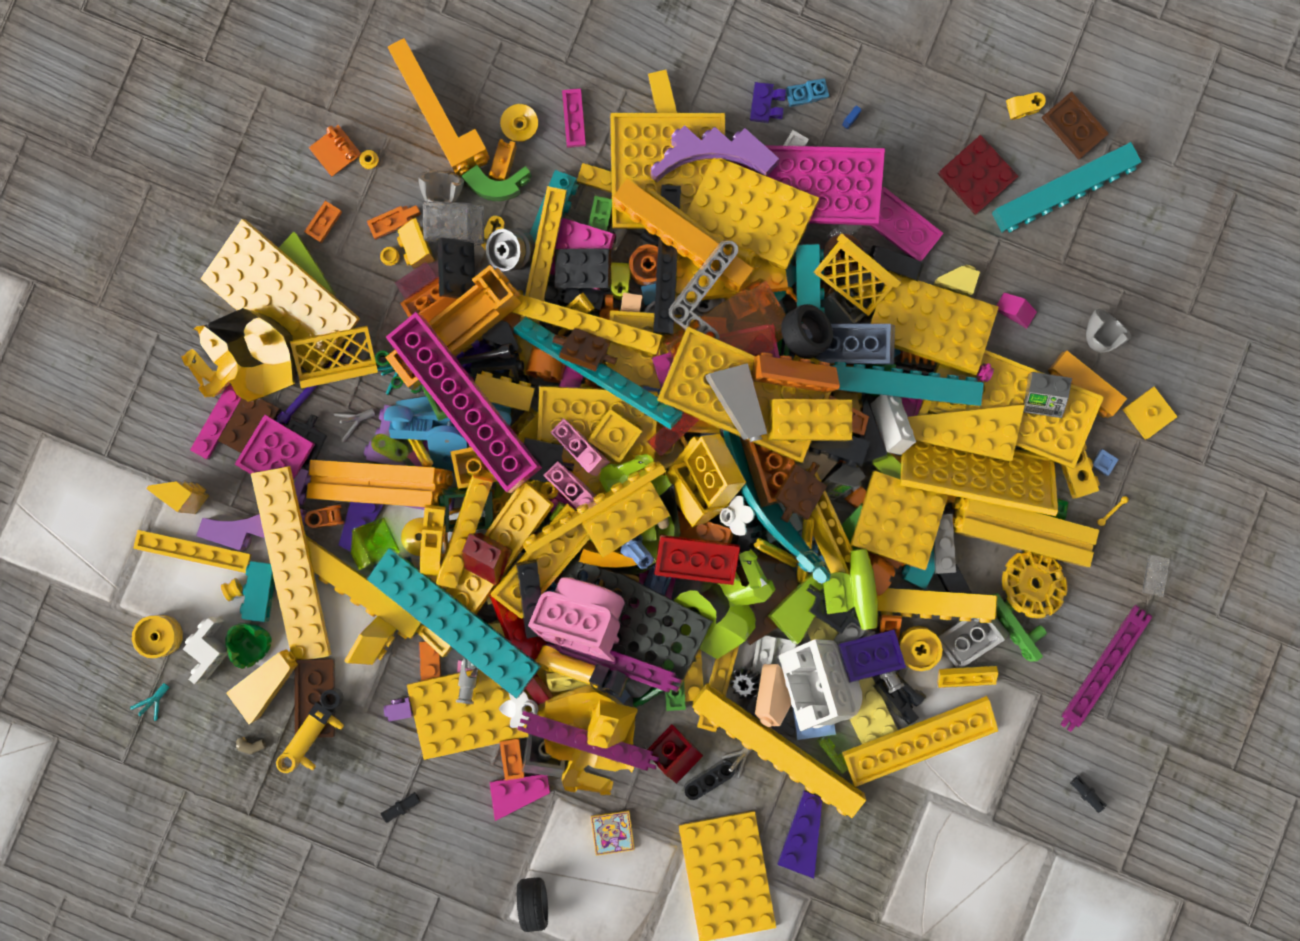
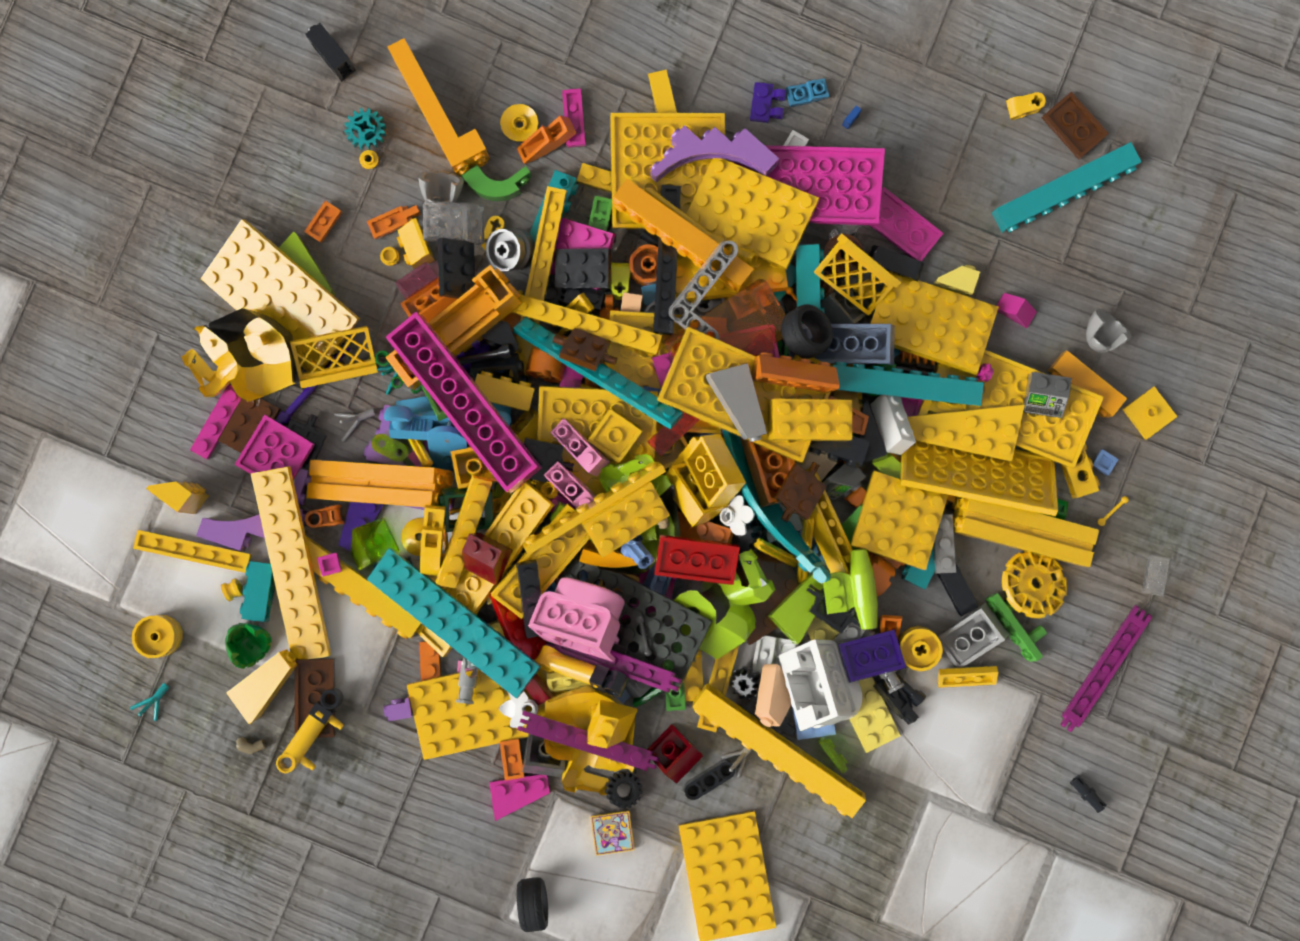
white bracket [183,617,228,684] -> none
orange hinge [308,125,361,177] -> none
yellow slope [345,616,396,665] -> none
black pin [381,792,421,823] -> none
light orange hinge [488,139,517,181] -> none
dark purple wing [777,790,822,879] -> none
yellow plate [842,696,998,787] -> none
yellow brick [877,588,998,623] -> none
dark red plate [937,135,1018,215] -> none
none -> black window [305,23,356,82]
none -> dark pink plate [317,553,342,577]
none -> teal gear [344,108,386,150]
none -> orange slope [517,115,577,164]
none -> black tyre [605,772,643,809]
none -> dark grey hinge [636,616,652,657]

